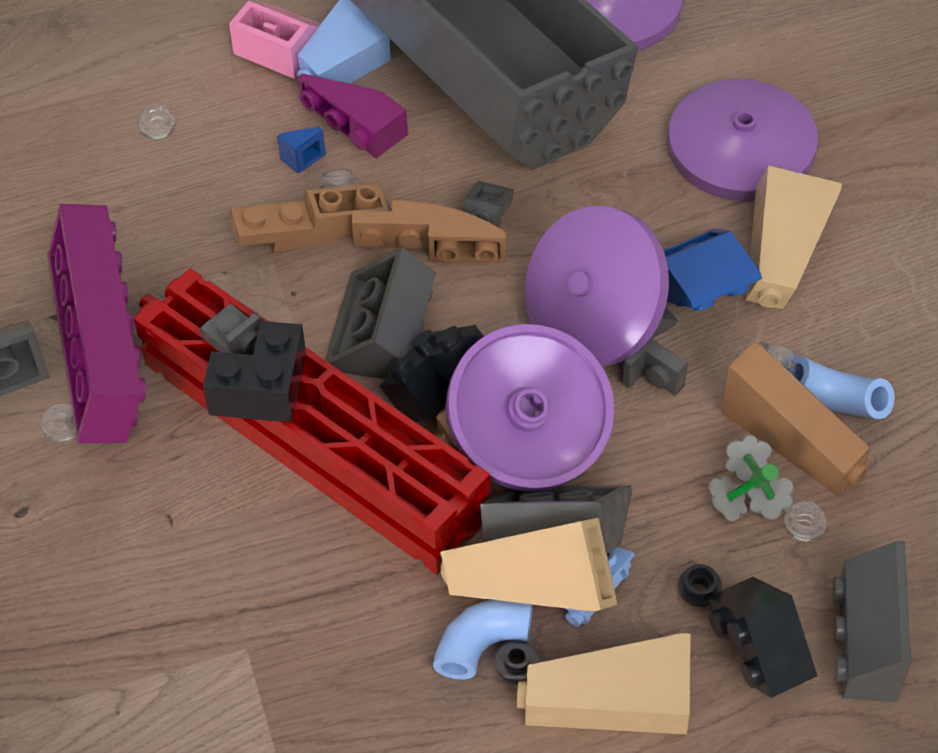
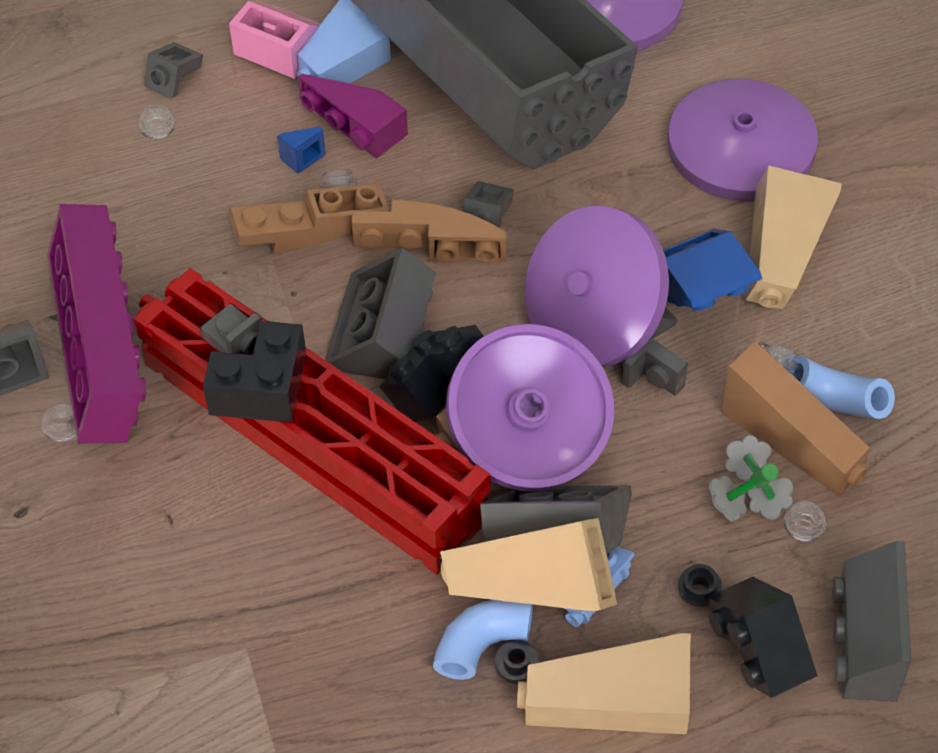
none -> dark grey bracket [144,42,203,98]

